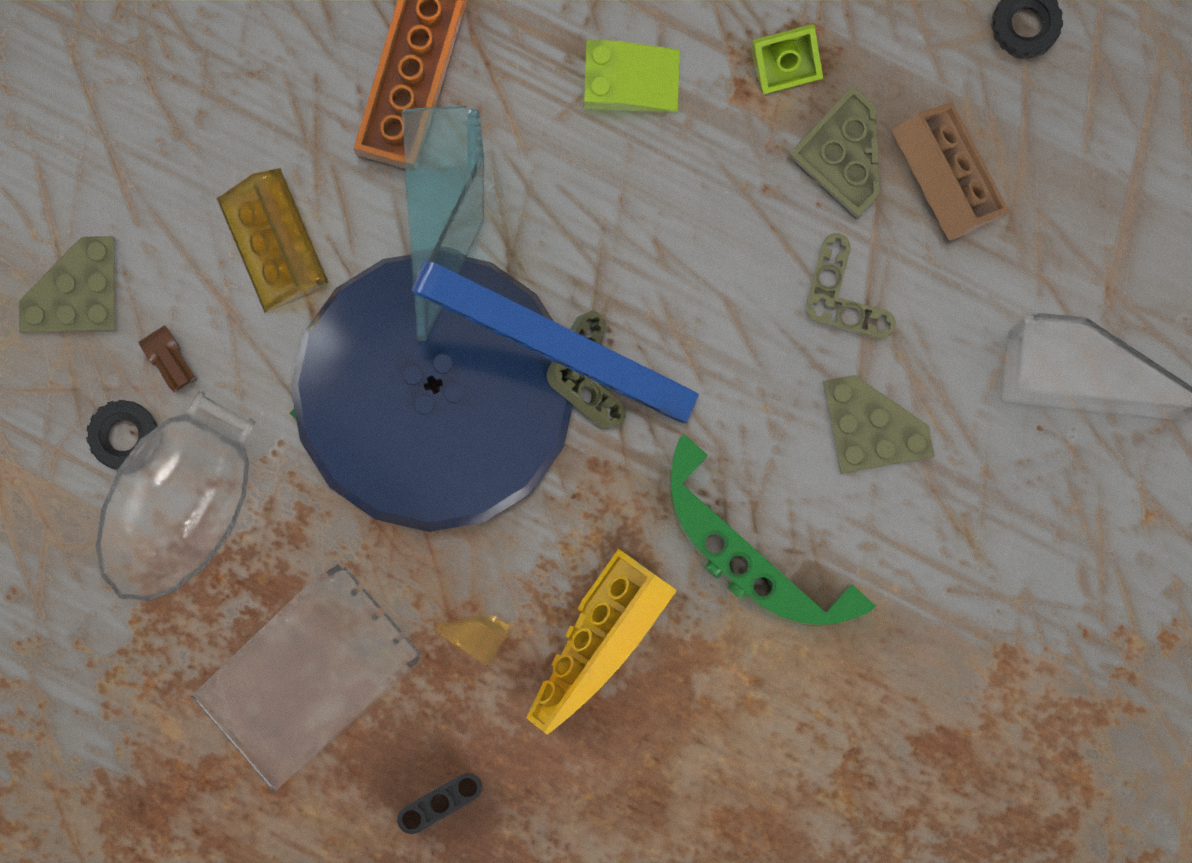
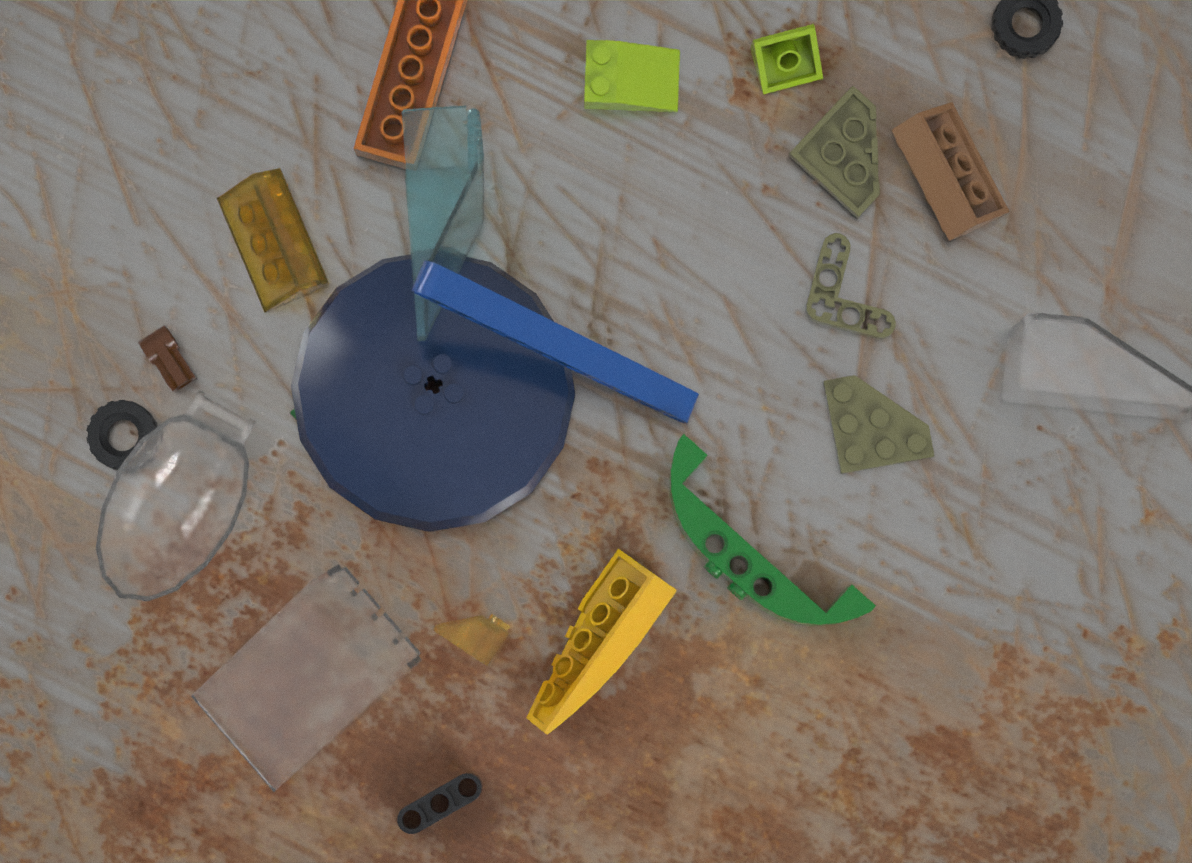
olive plate [19,236,116,333] -> none
olive beam [547,311,625,429] -> none

